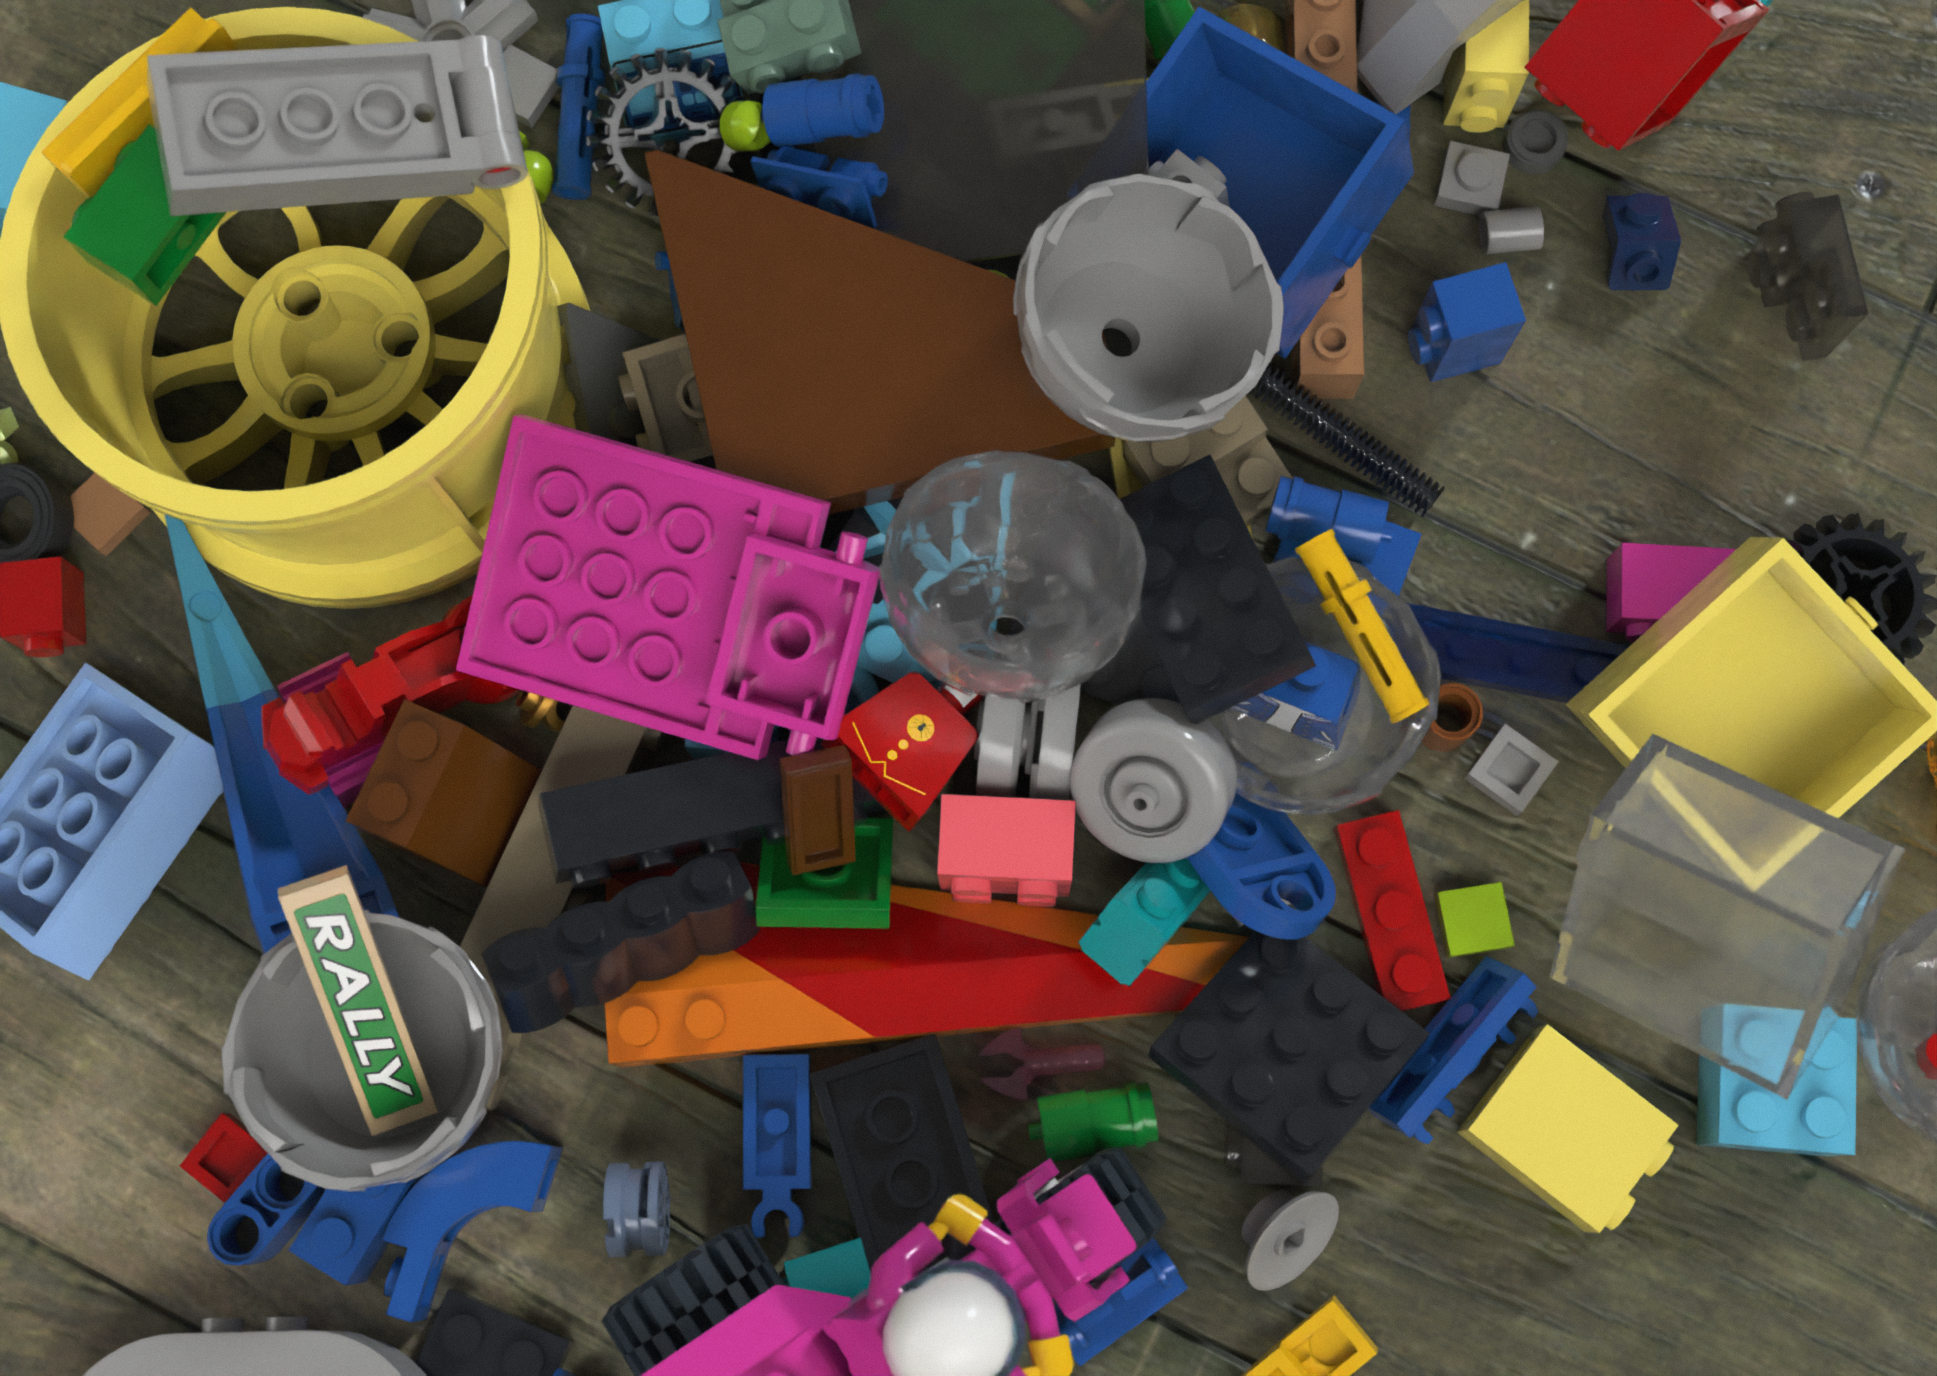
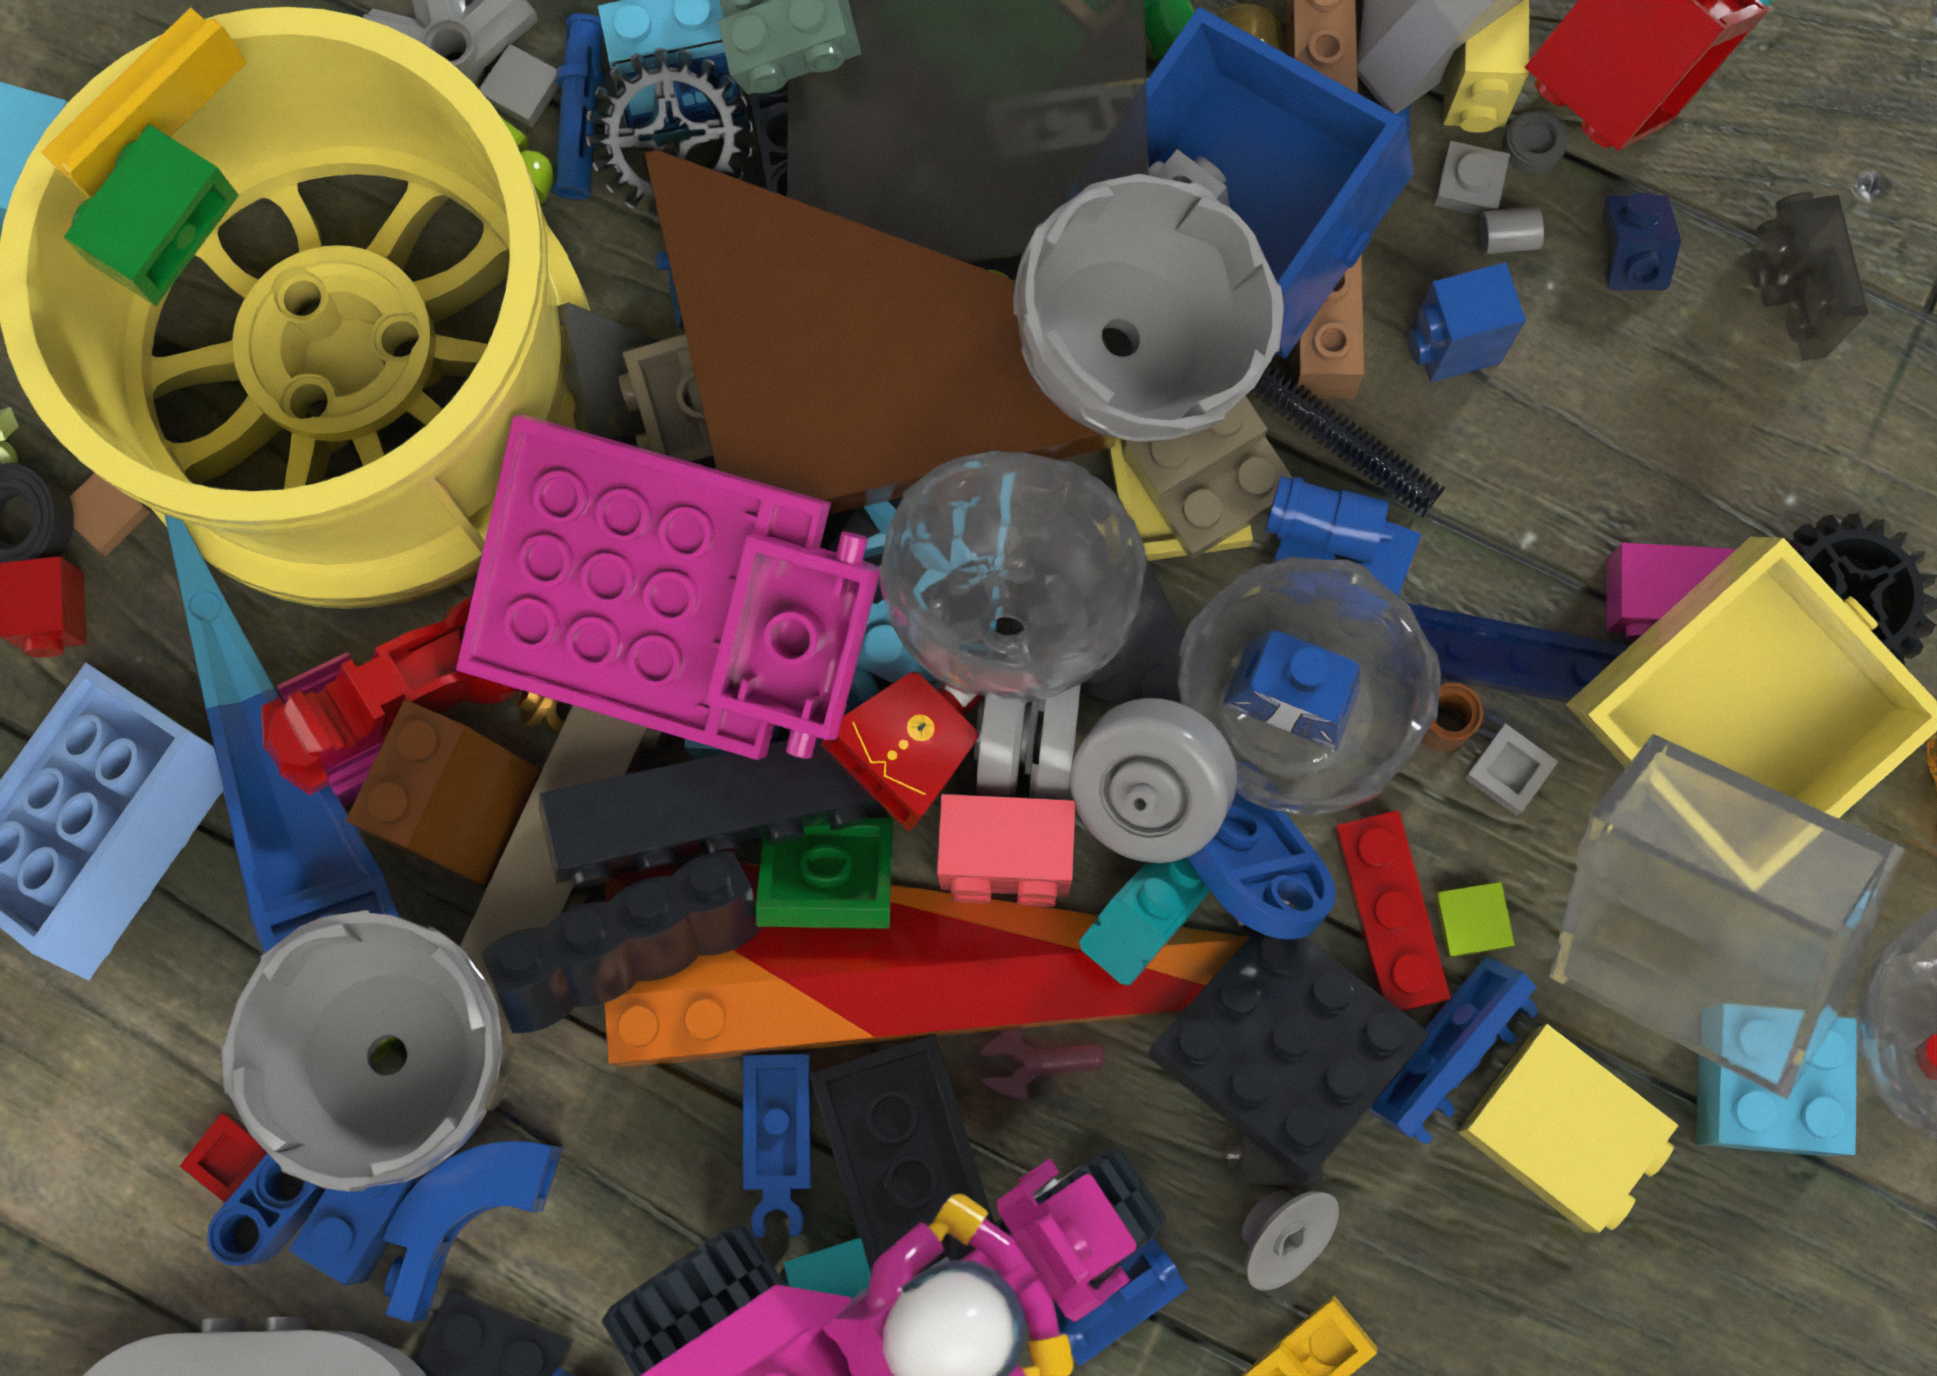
light grey hinge [147,35,528,216] -> none
tile [278,865,438,1136] -> none
sand blue wheel [603,1161,670,1257] -> none
lime hinge [720,100,771,152] -> none
blue hinge [750,145,888,229] -> none
blue piece [761,73,884,147] -> none
reddish brown tile [780,745,856,876] -> none
green piece [1028,1081,1159,1162] -> none
black plate [1094,454,1316,724] -> none
yellow pin [1295,529,1430,724] -> none

